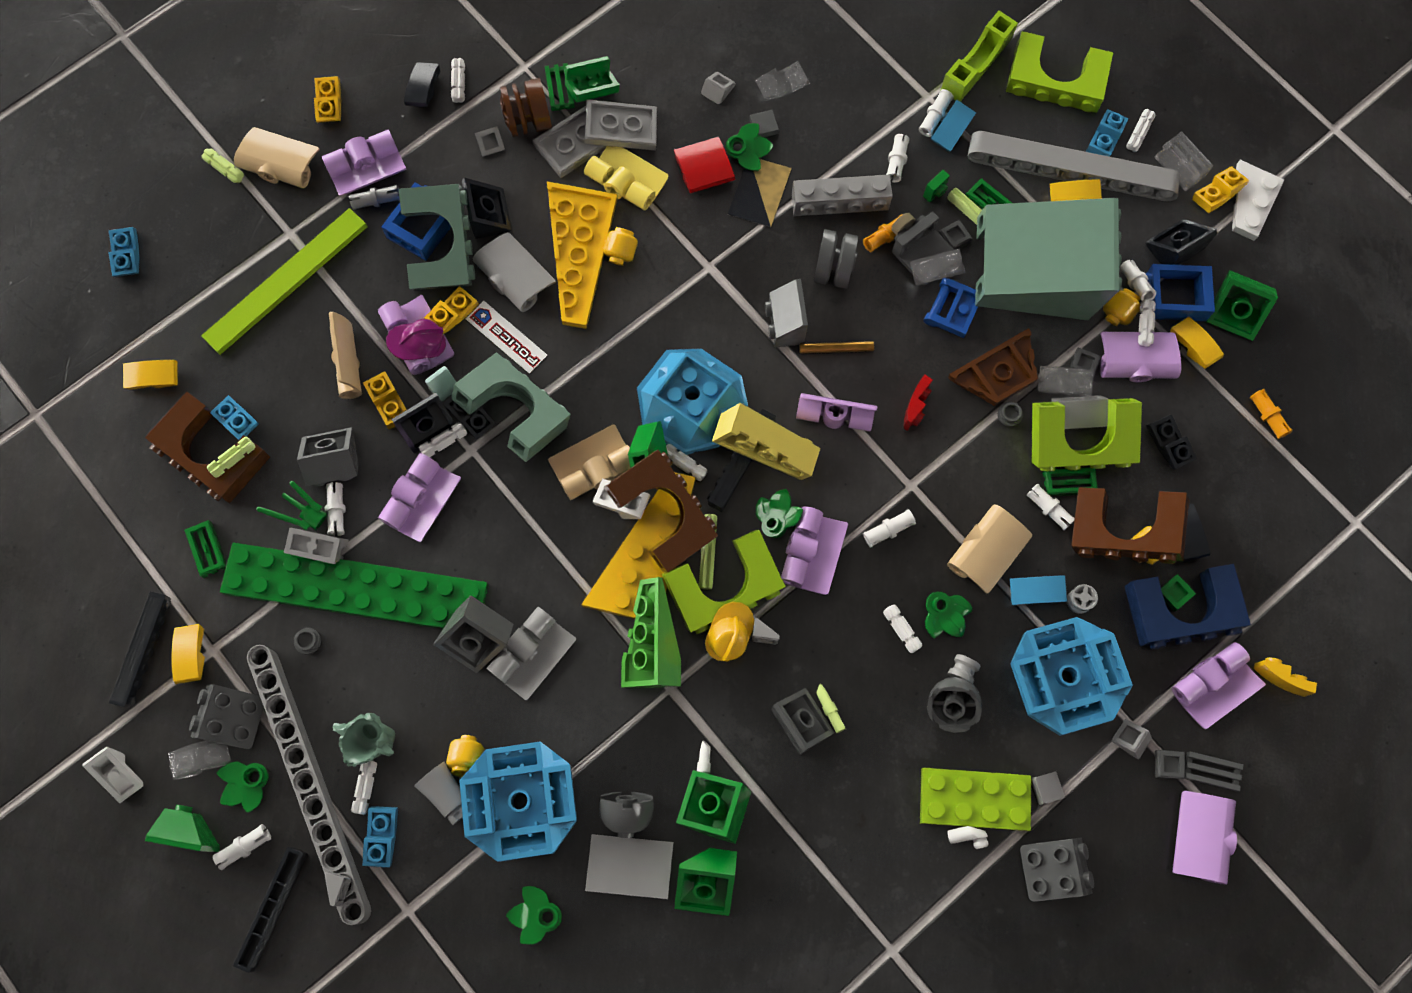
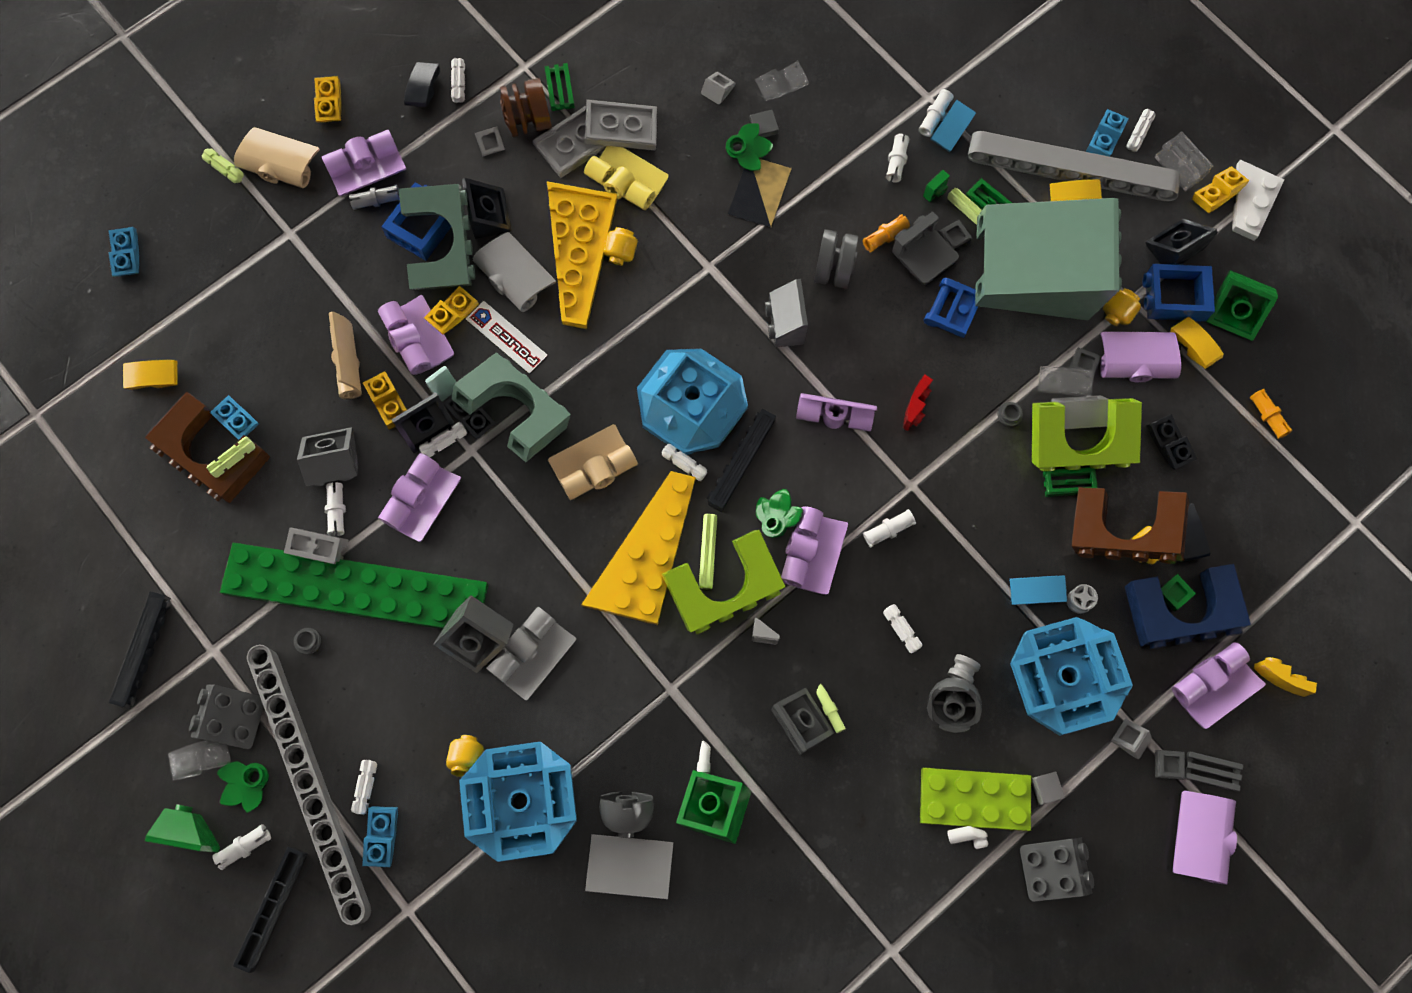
white slope [83,747,143,803] -> none
yellow slope [172,624,205,684] -> none
green tile [184,520,227,578] -> none
lime tile [201,208,367,355] -> none
green plant [256,481,327,531] -> none
light grey slope [325,872,351,906] -> none
sand green hair [332,713,395,767] -> none
magenta piece [386,319,446,360] -> none
light grey plant [414,761,463,825] -> none
green plate [506,886,562,944] -> none
green bracket [565,56,620,103] -> none
white slope [593,478,650,519] -> none
reddish brown arch [603,450,718,573] -> none
bright green wedge [621,577,681,688] -> none
green slope [628,421,668,467] -> none
red slope [674,137,735,193] -> none
green slope [674,848,737,916] -> none
yellow piece [705,602,754,662] -> none
light yellow wedge [712,403,820,480] -> none
light grey brick [792,175,892,216] -> none
pearl gold bar [799,341,874,353] -> none
dark tan tile [891,213,916,235] -> none
clear slope [910,249,965,286] -> none
green plate [925,592,973,638] -> none
lime arch [940,11,1018,102] -> none
tan panel [947,505,1032,594] -> none
reddish brown wing [948,328,1038,406] -> none
lime arch [1006,31,1113,113] -> none
white pin [1026,484,1075,531] -> none
white pin [1120,260,1156,302] -> none
white axle [1138,299,1156,347] -> none

